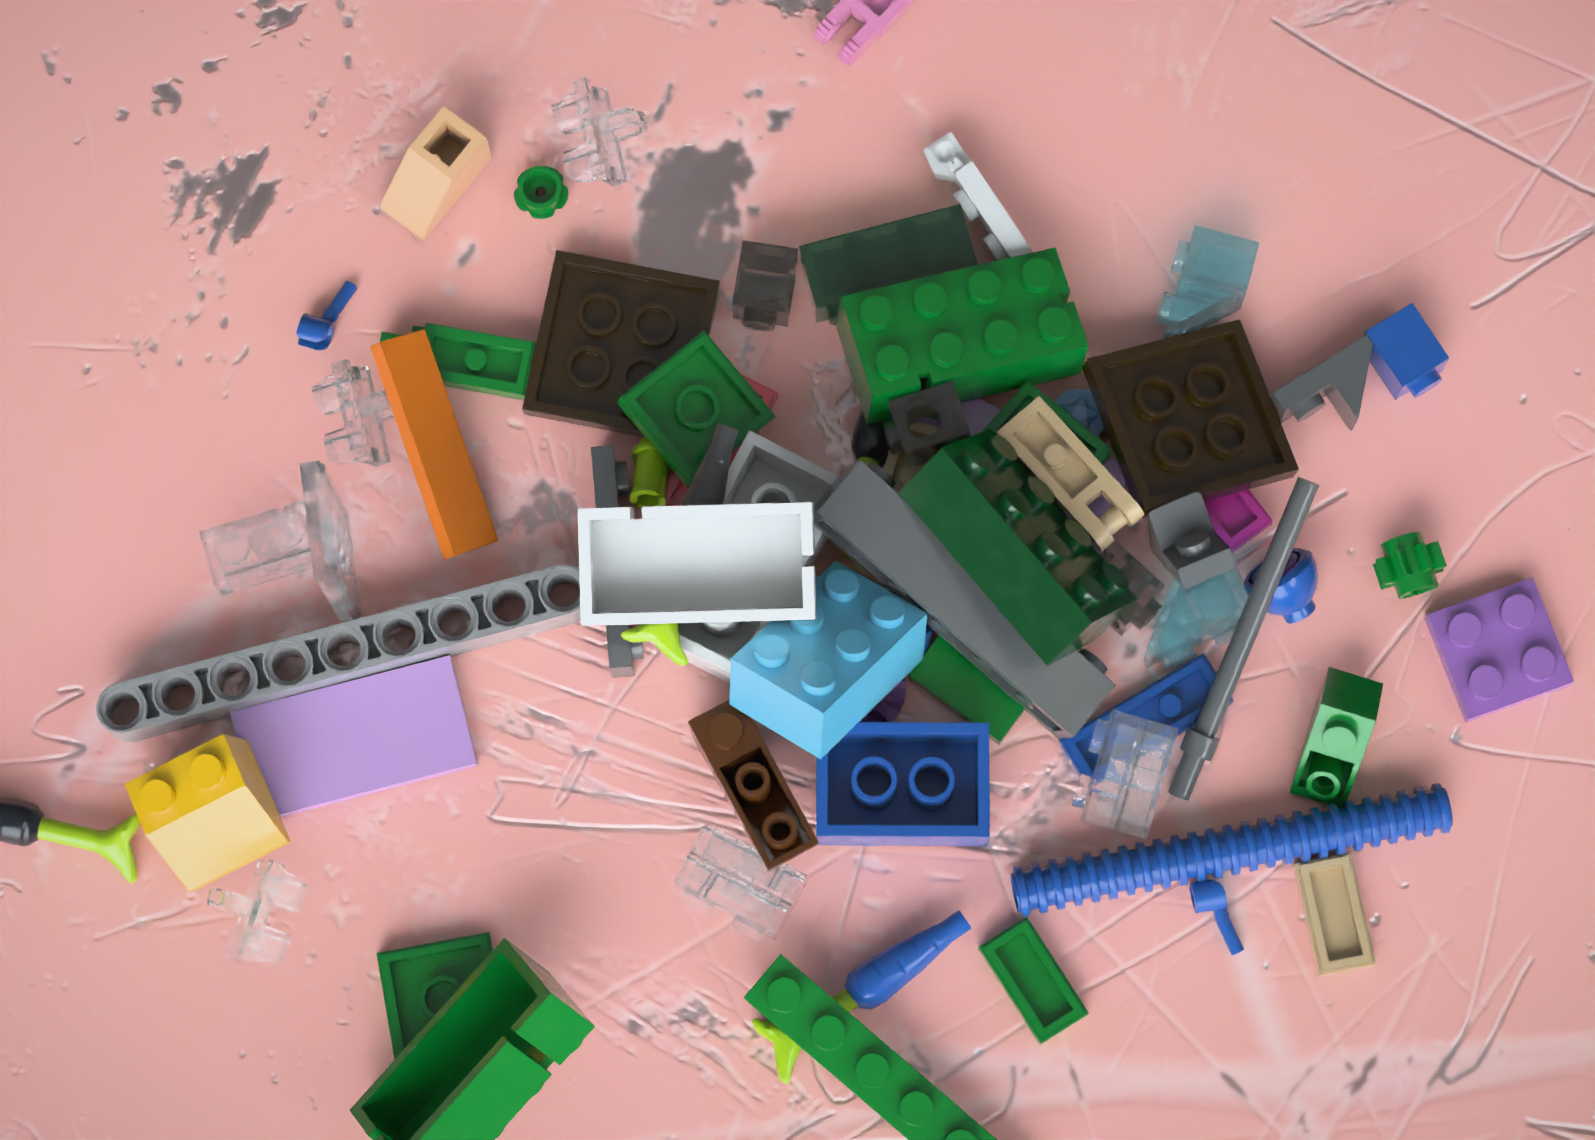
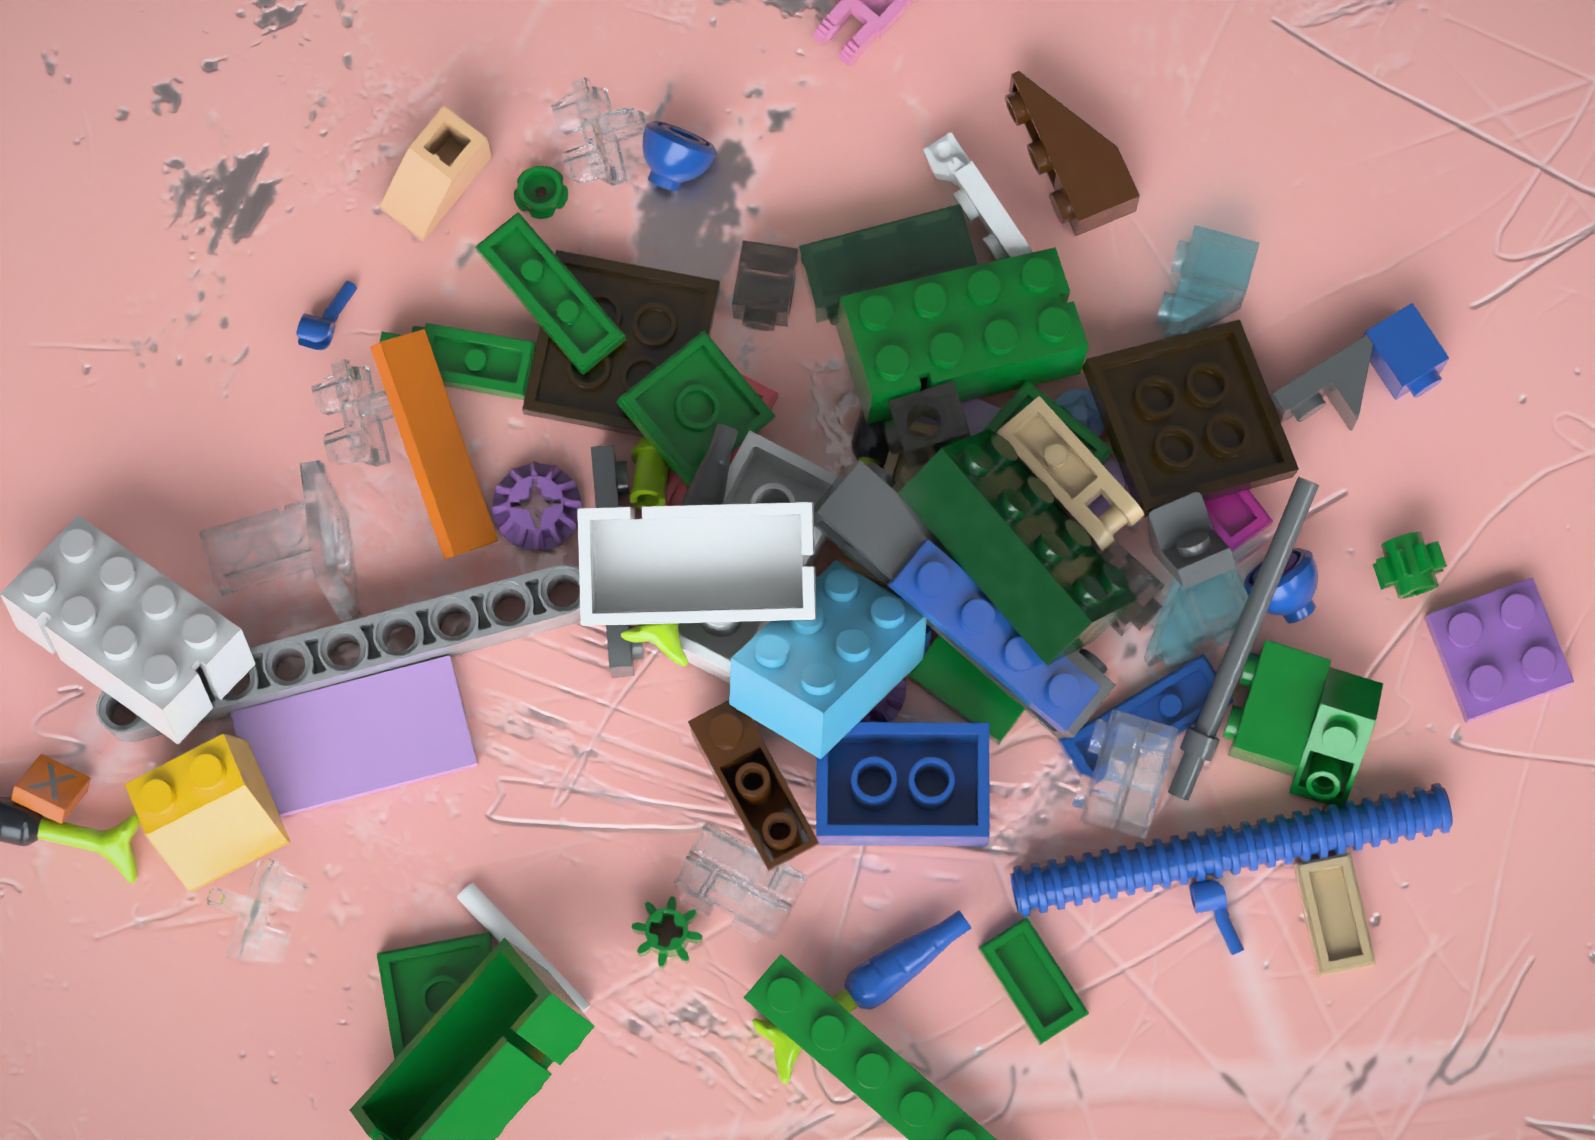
none -> white piece [0,515,256,744]
none -> orange tile [11,754,91,824]
none -> white bar [457,882,591,1013]
none -> green tile [475,212,626,375]
none -> medium lavender gear [491,460,582,551]
none -> green gear [631,896,703,970]
none -> blue brick [642,121,717,192]
none -> blue plate [887,539,1101,733]
none -> reddish brown slope [1005,71,1140,236]
none -> green brick [1223,640,1331,776]

